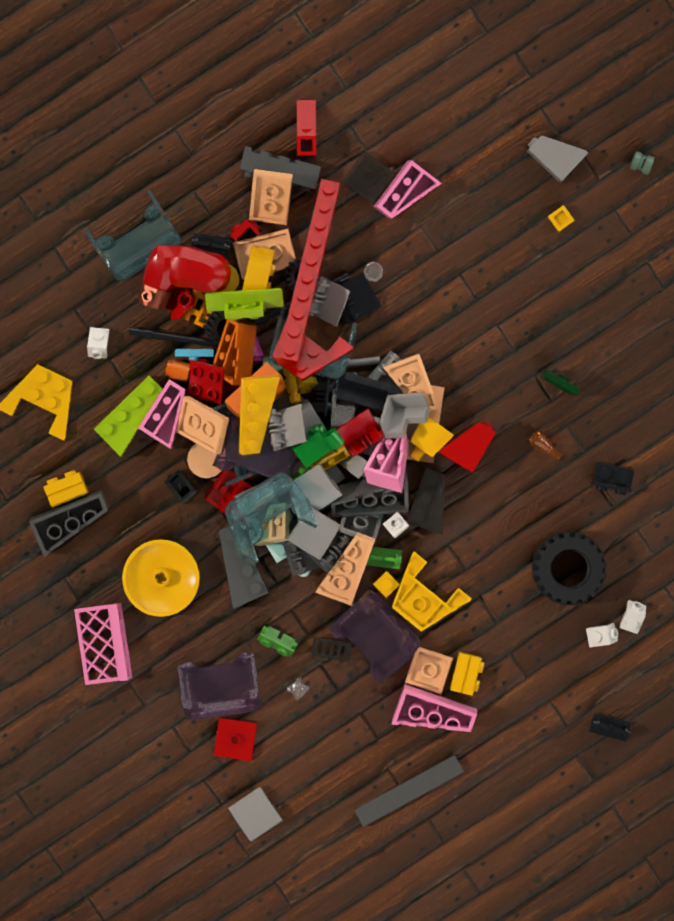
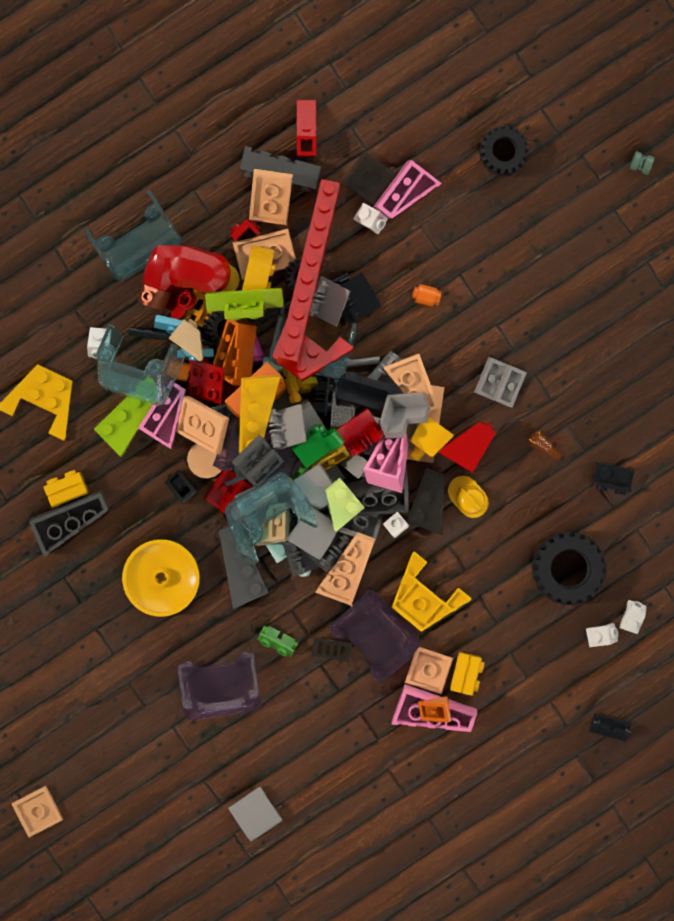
bright pink fence [74,602,132,685] -> none
black hinge [191,233,232,259] -> none
red plate [213,717,257,761] -> none
clear wheel [286,677,310,701] -> none
dark grey tile [354,754,464,827] -> none
clear wheel [364,262,383,282] -> none
bright green hinge [366,547,402,569] -> none
yellow plate [373,570,400,598] -> none
light grey slope [527,135,588,183] -> none
dark green plate [540,370,580,396] -> none
yellow plate [548,205,575,232] -> none
none -> light nougat tile [11,786,63,837]
none -> clear light blue windscreen [97,324,186,406]
none -> medium azure plate [154,315,183,334]
none -> tan slope [169,319,204,362]
none -> dark grey slope [232,435,284,489]
none -> yellowish green wing [325,478,365,532]
none -> white bracket [353,203,388,234]
none -> orange brick [412,284,441,307]
none -> orange slope [418,696,451,723]
none -> yellow piece [448,476,489,518]
none -> light grey slope [474,357,527,408]
none -> black tyre [479,125,529,176]

